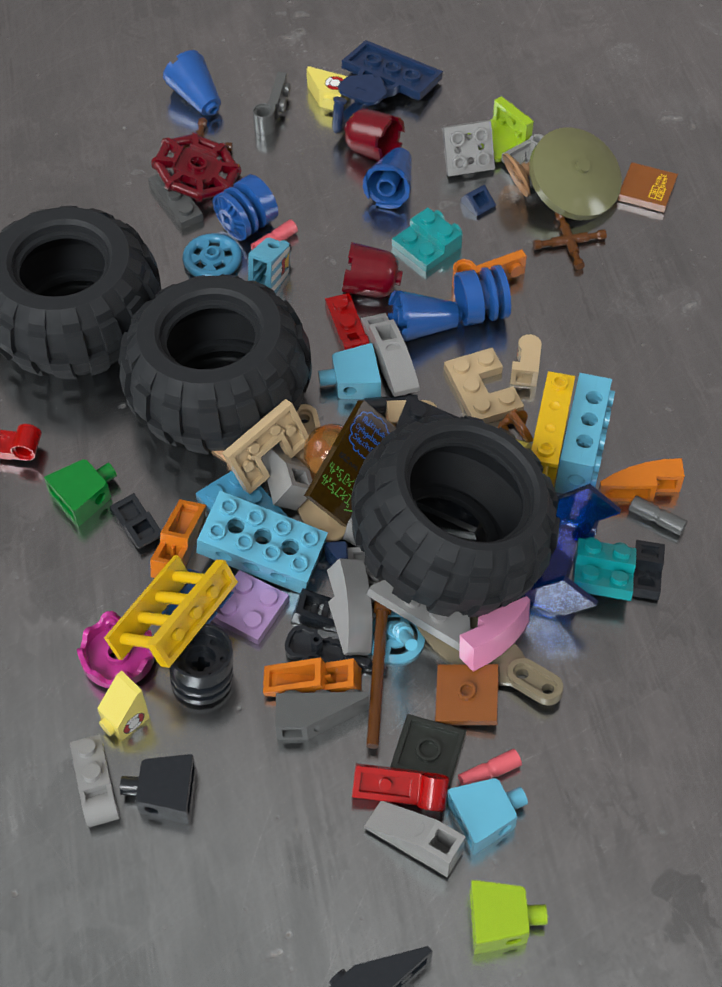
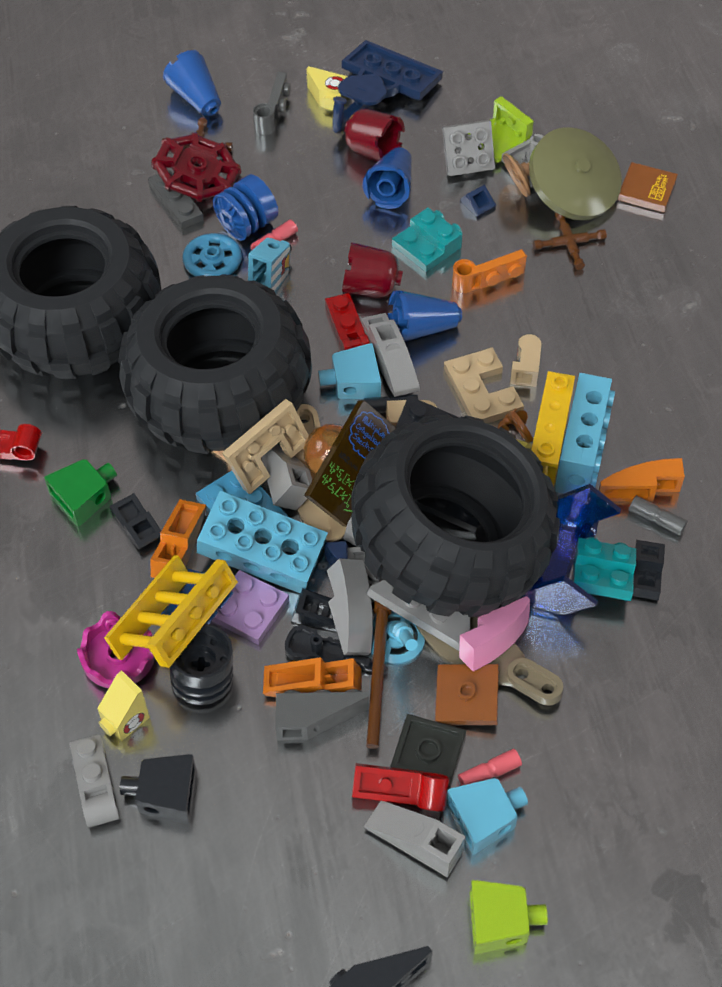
blue wheel [453,265,511,326] -> none

